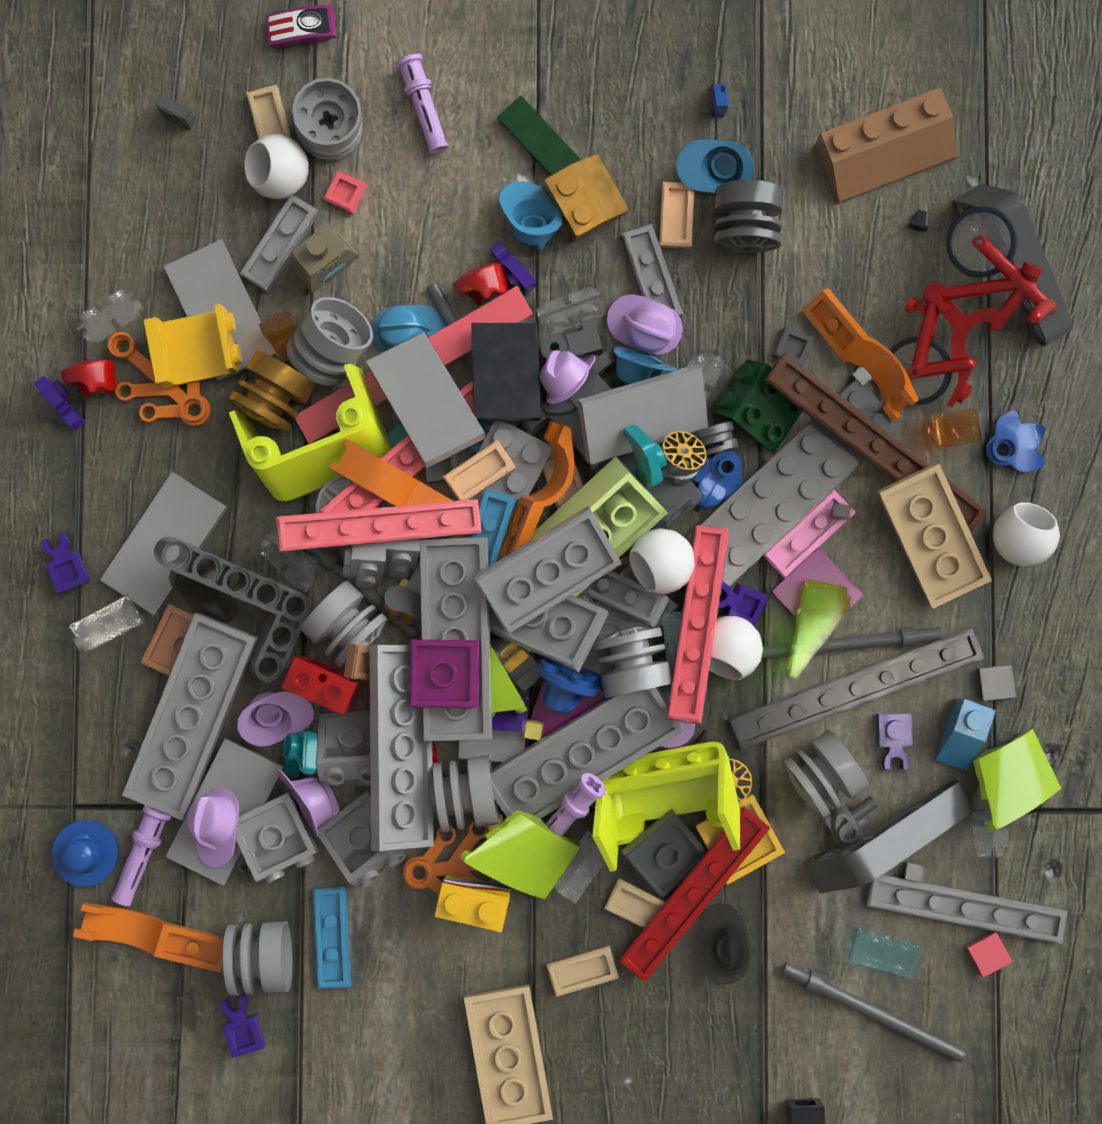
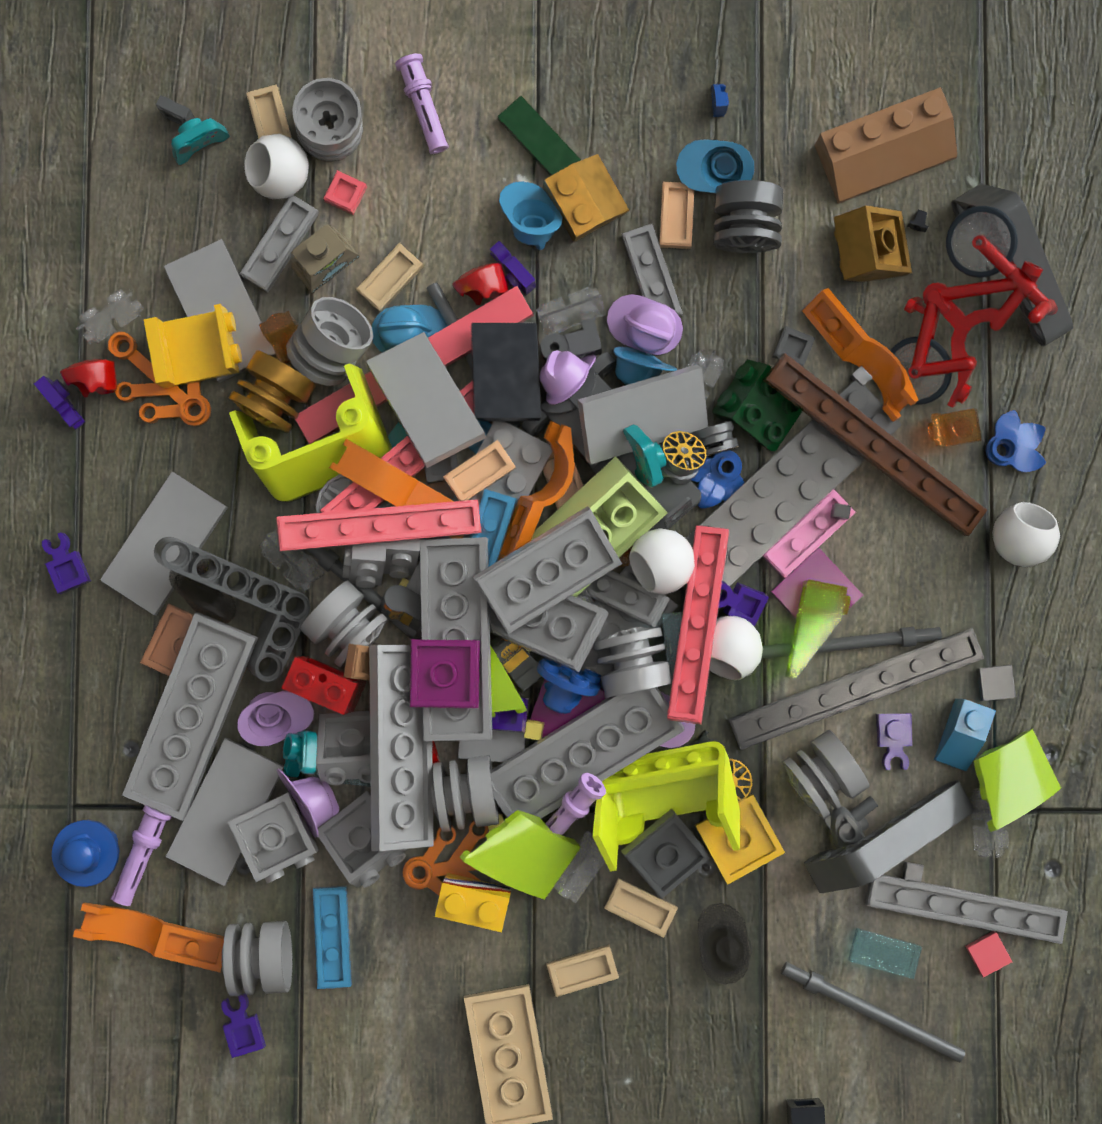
clear hinge [69,594,144,653] -> none
lavender piece [186,787,239,868] -> none
slope [265,5,337,49] -> none
red tile [618,806,770,982] -> none
tan plate [877,462,992,609] -> none
none -> teal piece [171,118,230,165]
none -> tan tile [356,243,424,313]
none -> pearl gold slope [833,205,912,282]

